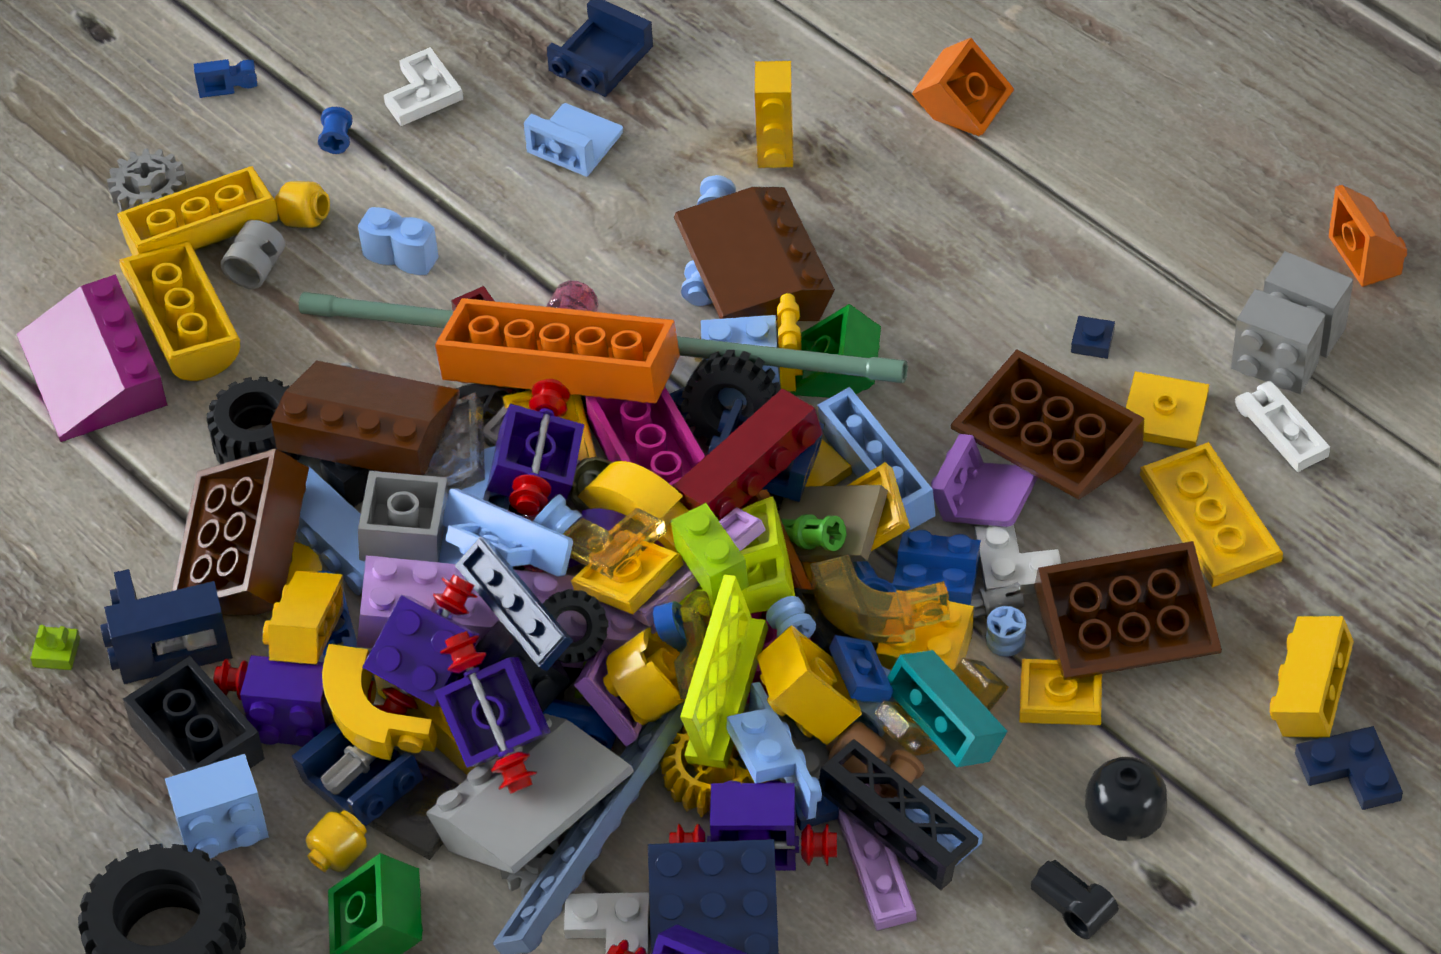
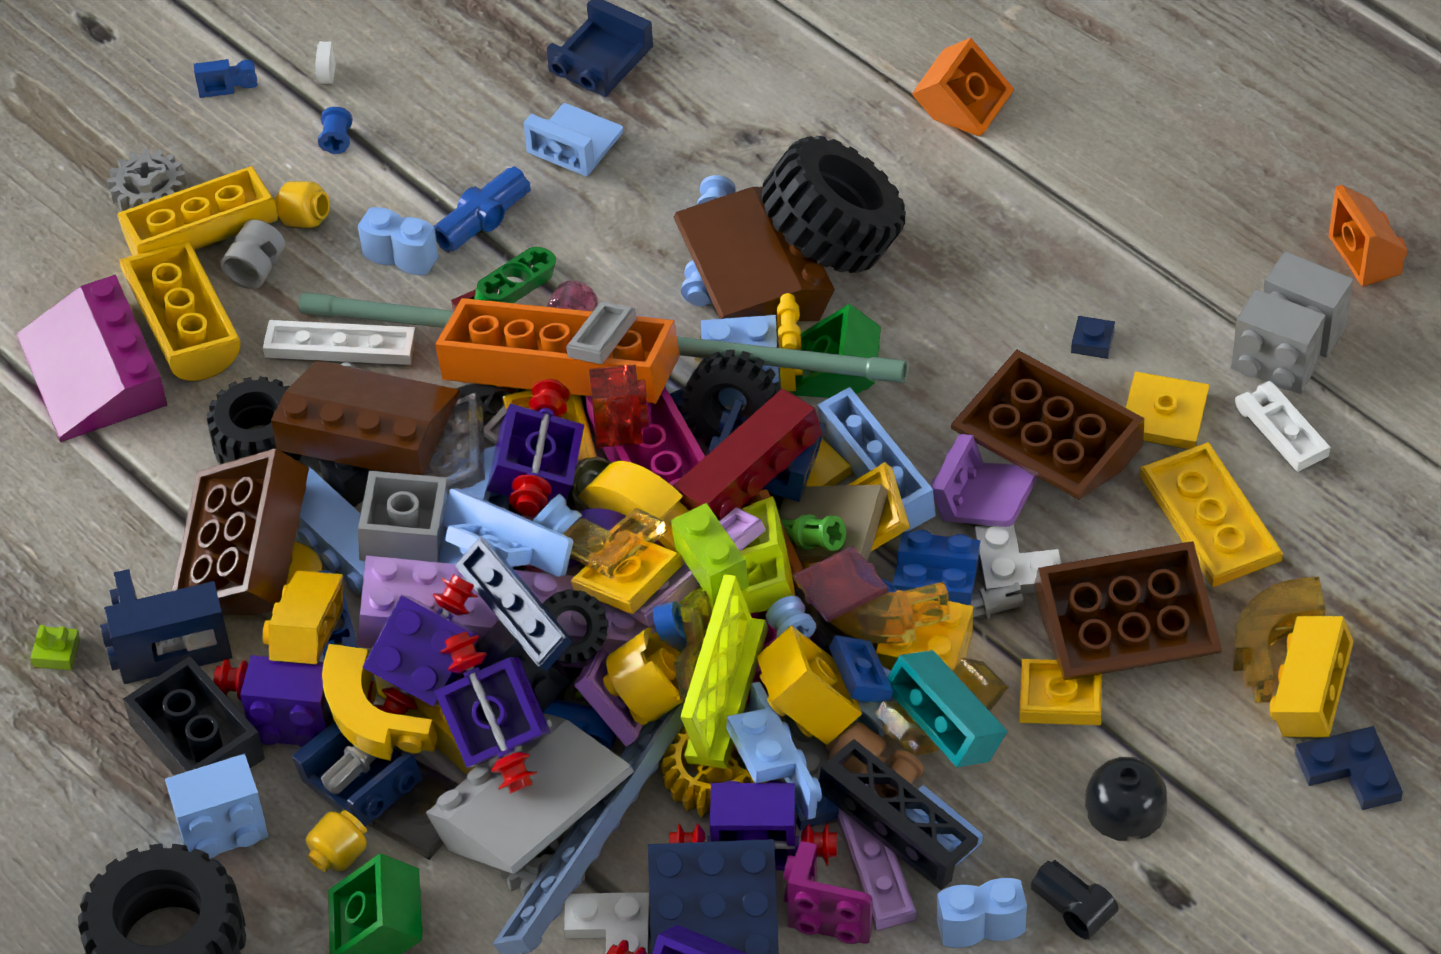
white plate [384,47,463,126] -> none
yellow brick [755,61,793,168] -> none
light blue wheel [986,606,1026,657] -> none
none -> white plate [263,320,417,365]
none -> white tile [315,41,336,84]
none -> blue piece [433,166,531,253]
none -> green beam [474,247,556,303]
none -> light grey tile [566,301,637,364]
none -> clear red brick [589,364,649,448]
none -> black tyre [762,136,906,273]
none -> magenta bracket [784,841,873,944]
none -> clear pink piece [793,546,888,622]
none -> light blue brick [937,878,1027,948]
none -> clear yellow arch [1232,576,1326,703]

